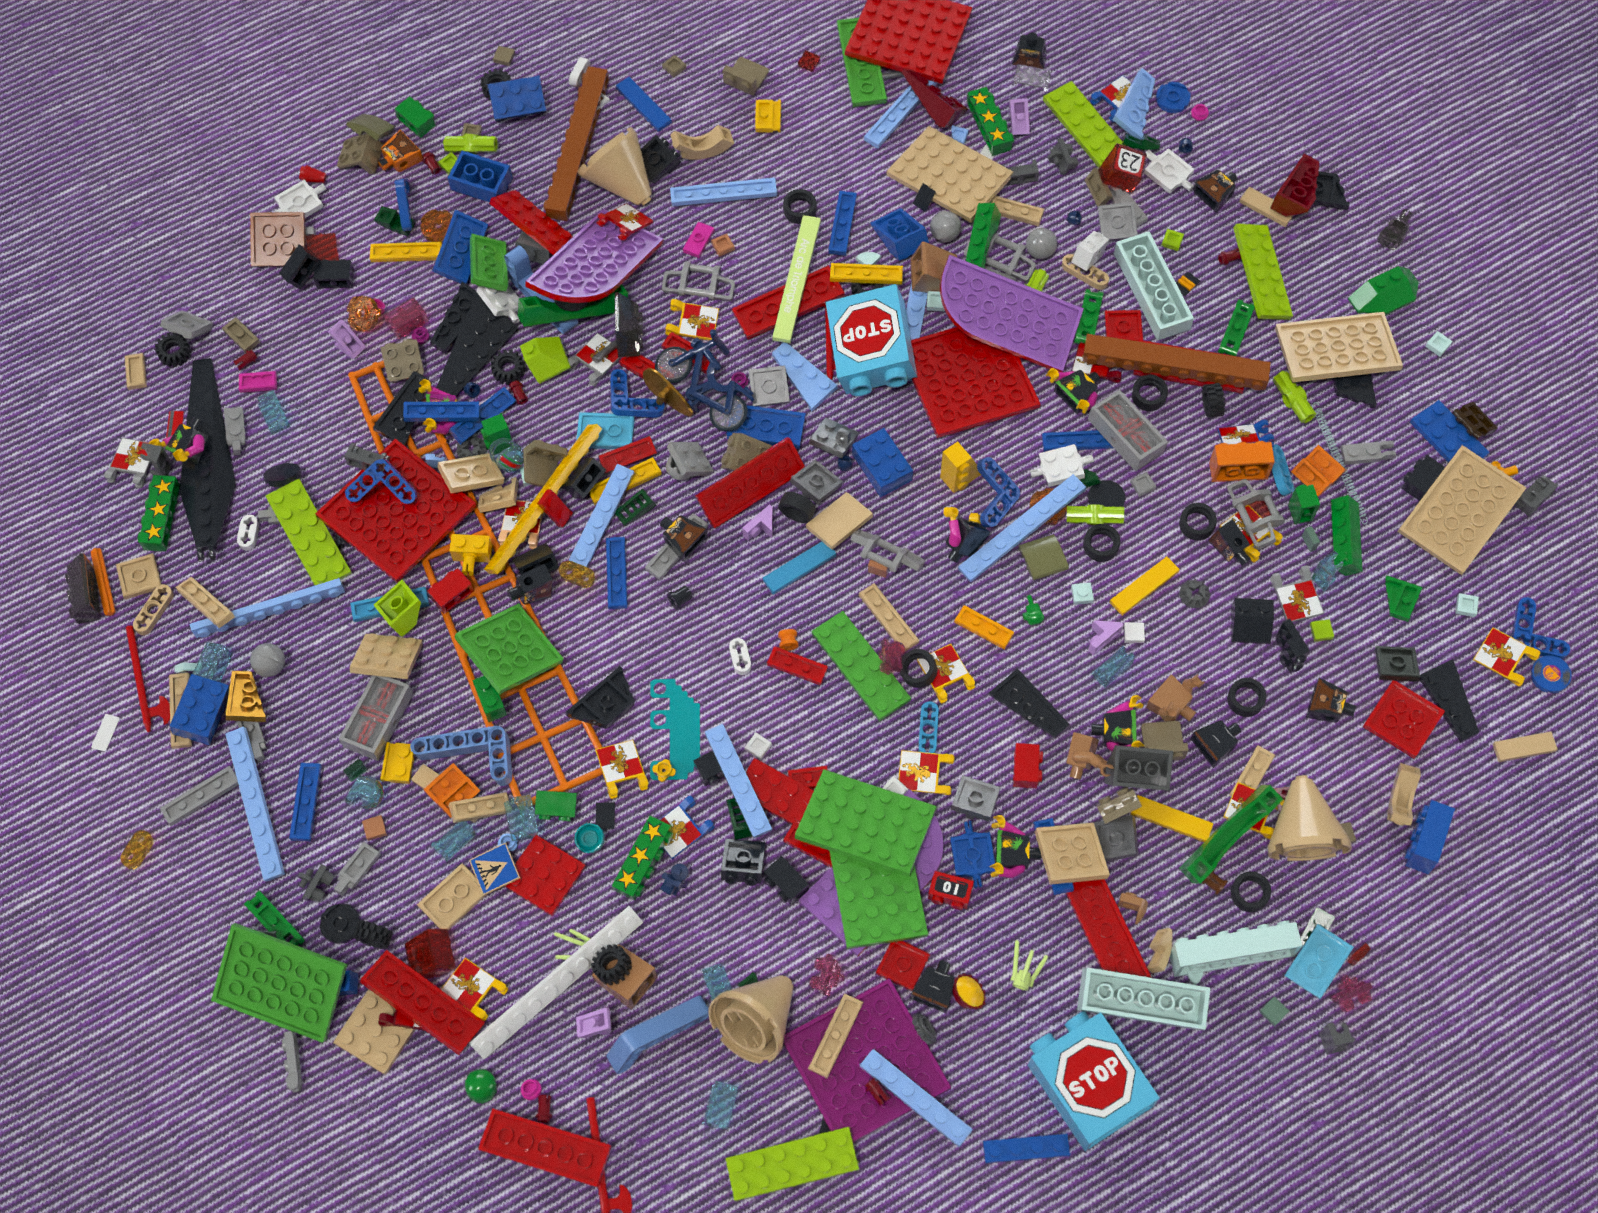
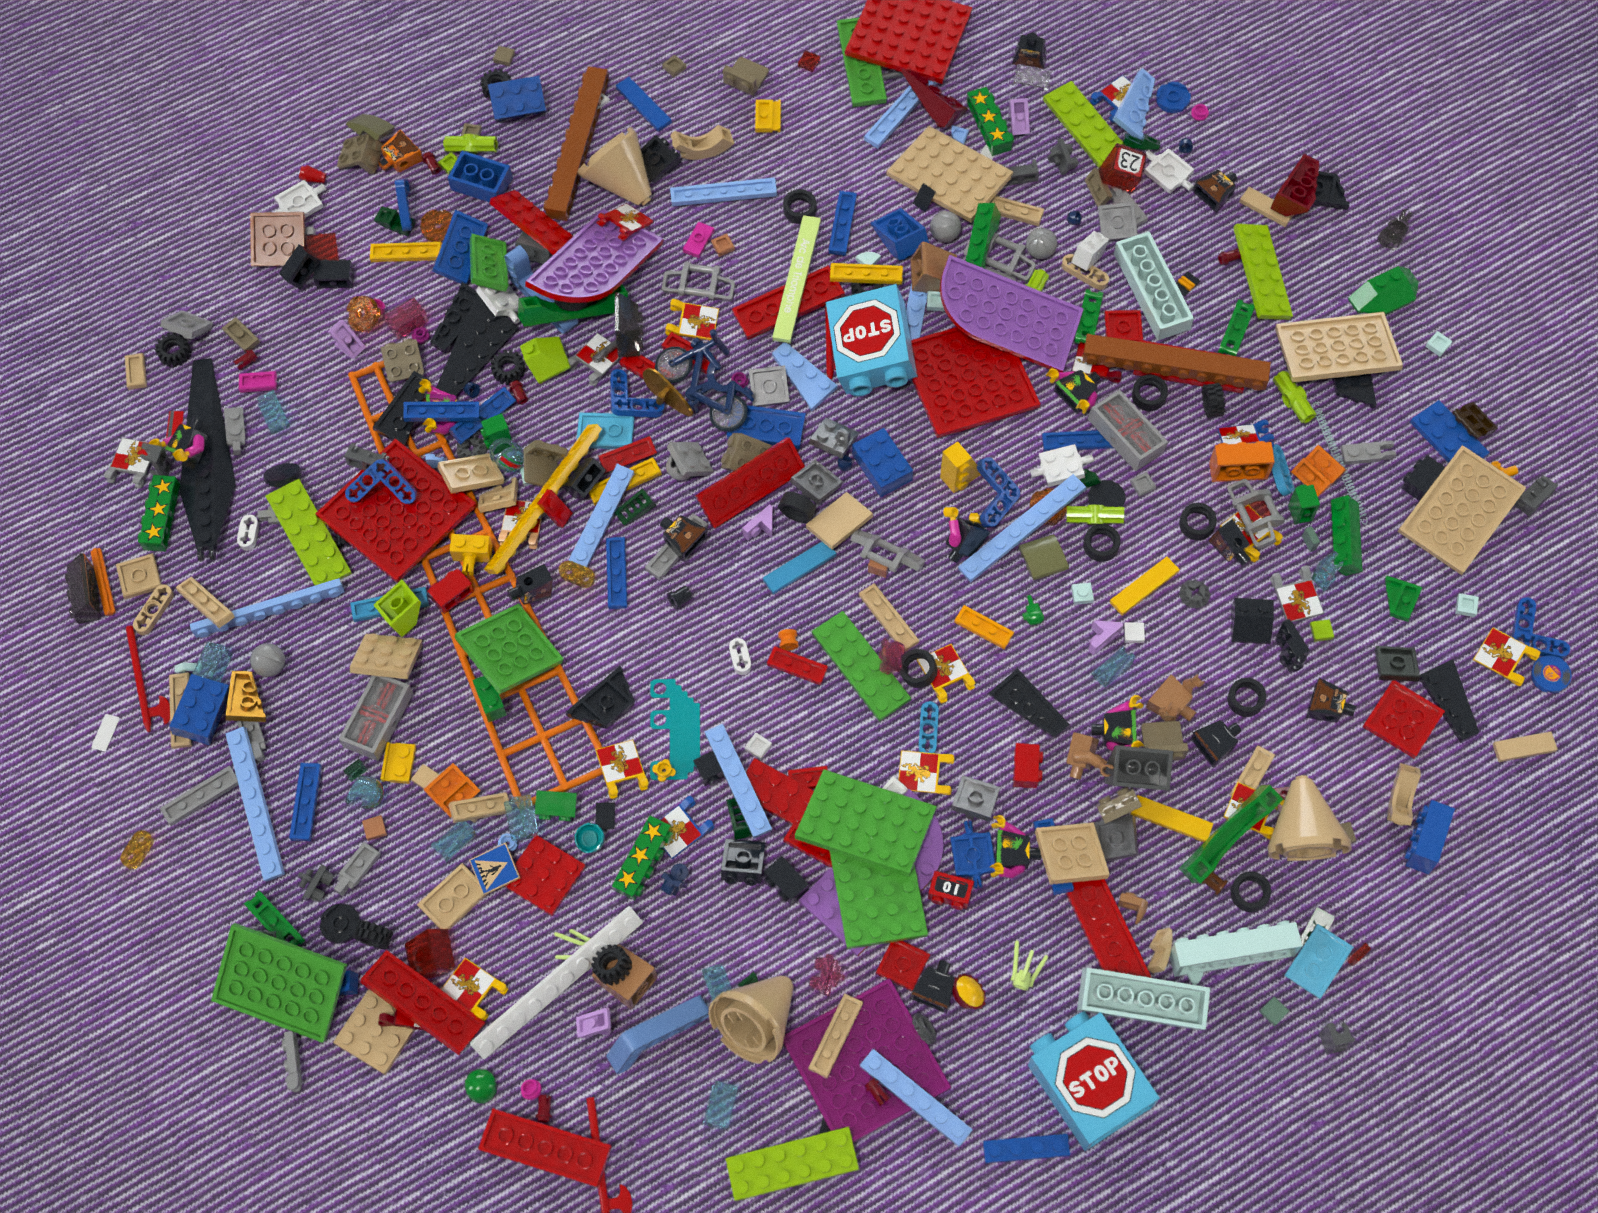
green brick [394,96,436,139] -> none
medium blue beam [410,726,512,786] -> none
black brick [512,543,559,576] -> none
white beam [569,57,590,87] -> none
lime tile [1161,229,1184,251] -> none
clear pink hips [1330,975,1373,1012] -> none

